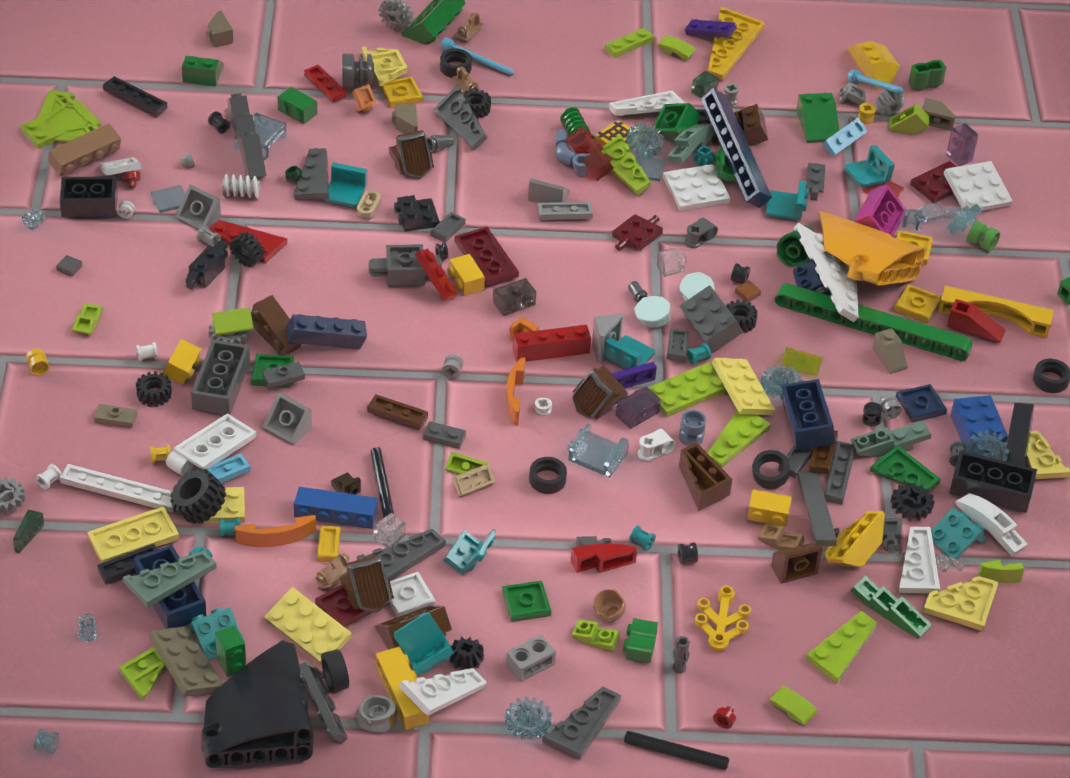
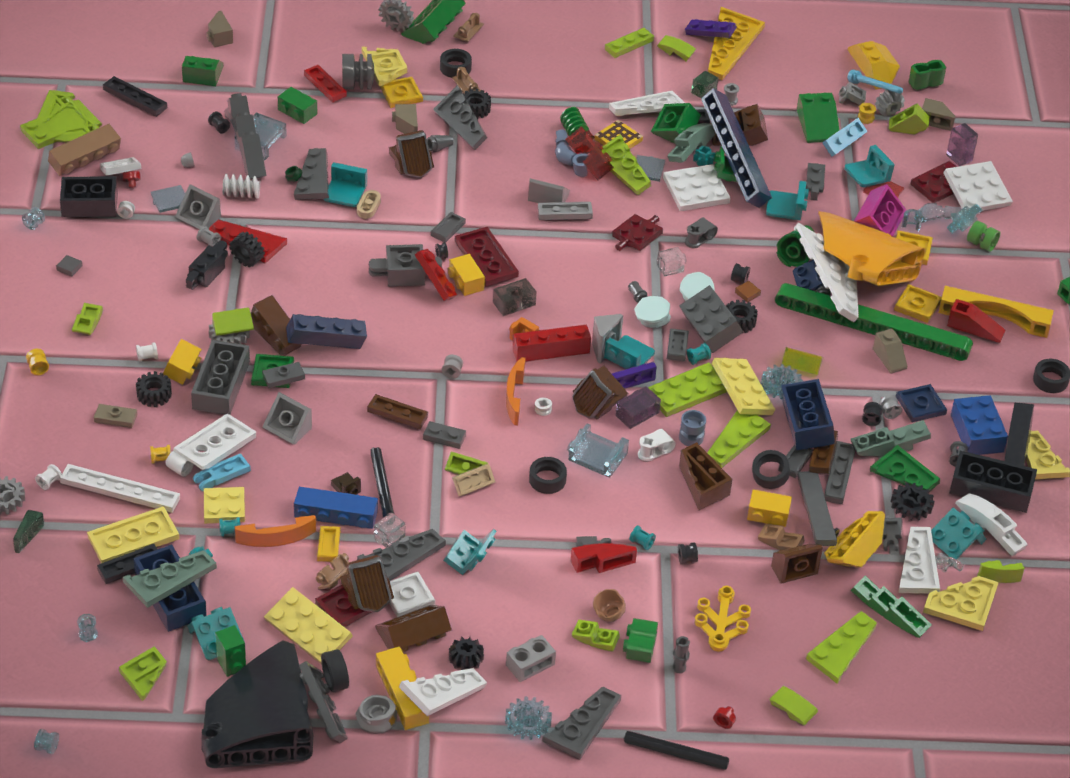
dark tan plate [149,626,223,696] -> none
black tyre [170,468,226,524] -> none
orange bracket [352,84,377,113] -> none
black plate [394,195,440,232] -> none
teal bracket [394,612,454,675] -> none
medium azure piece [441,37,514,76] -> none
green tile [502,580,552,622] -> none
clear light blue gear [626,122,664,157] -> none
clear light blue gear [965,430,1009,461] -> none

